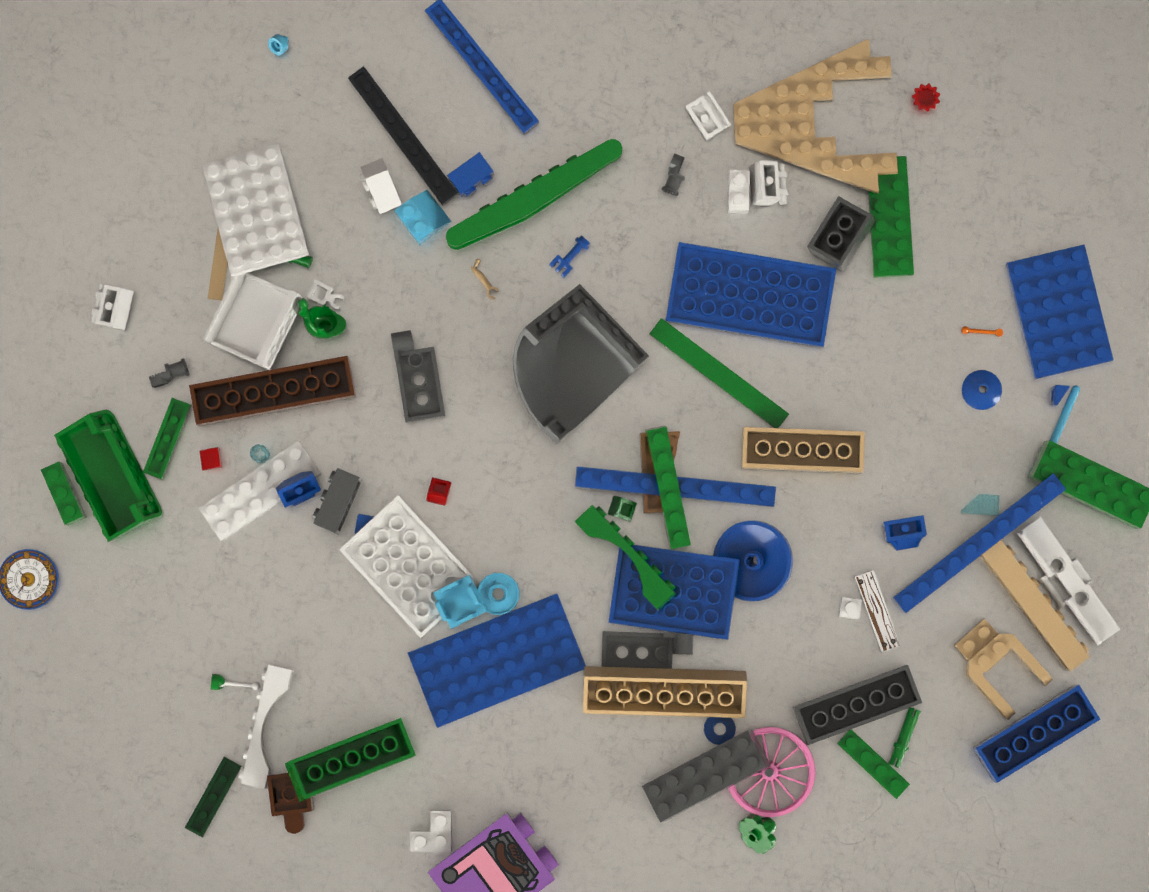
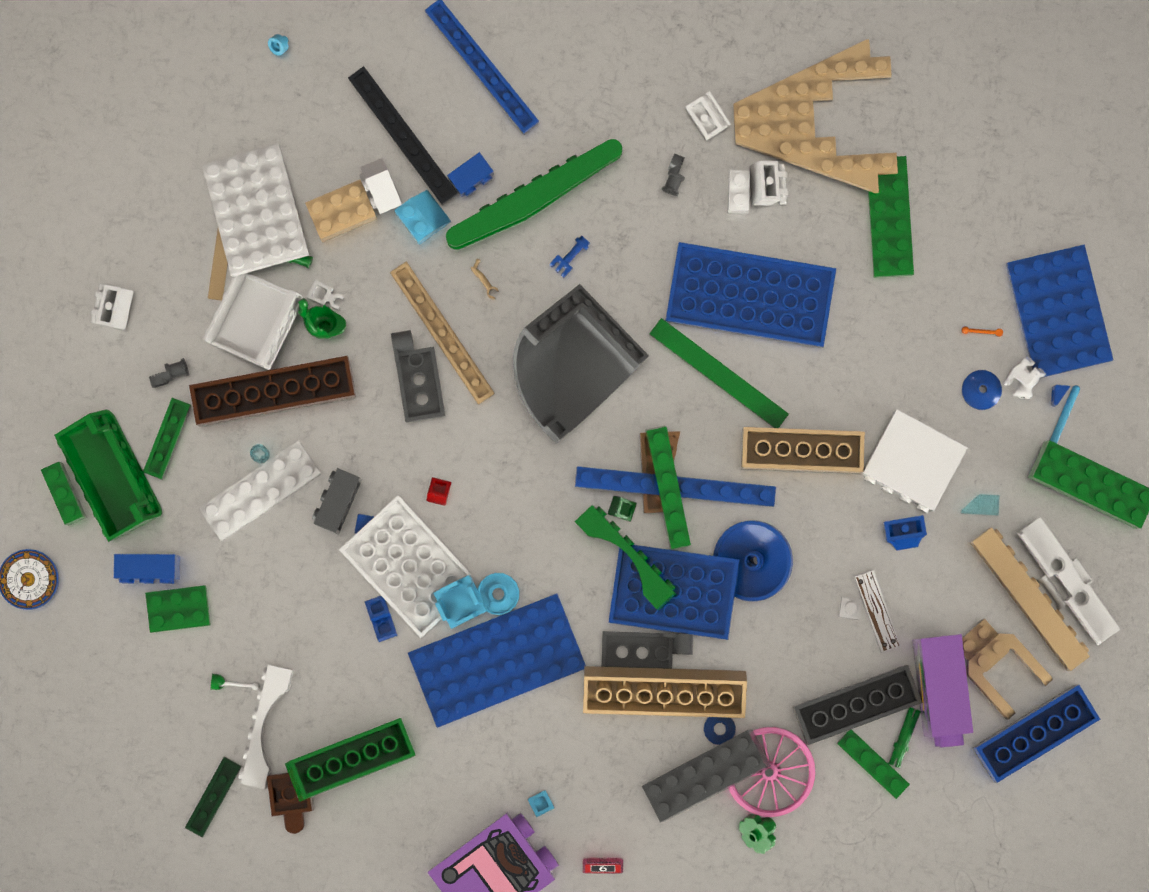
red slope [199,447,222,471] -> none
blue slope [276,471,321,508] -> none
white brick [410,810,452,852] -> none
dark grey brick [807,196,875,272] -> none
blue plate [893,473,1066,613] -> none
red piece [912,83,940,112] -> none
none -> blue brick [114,554,180,584]
none -> green plate [145,585,211,633]
none -> tan brick [305,180,377,243]
none -> blue slope [364,596,398,642]
none -> tan tile [390,261,495,405]
none -> medium azure plate [527,790,554,817]
none -> slope [583,858,623,874]
none -> white panel [861,410,968,513]
none -> medium lavender brick [912,634,973,747]
none -> white animal [1003,357,1046,399]

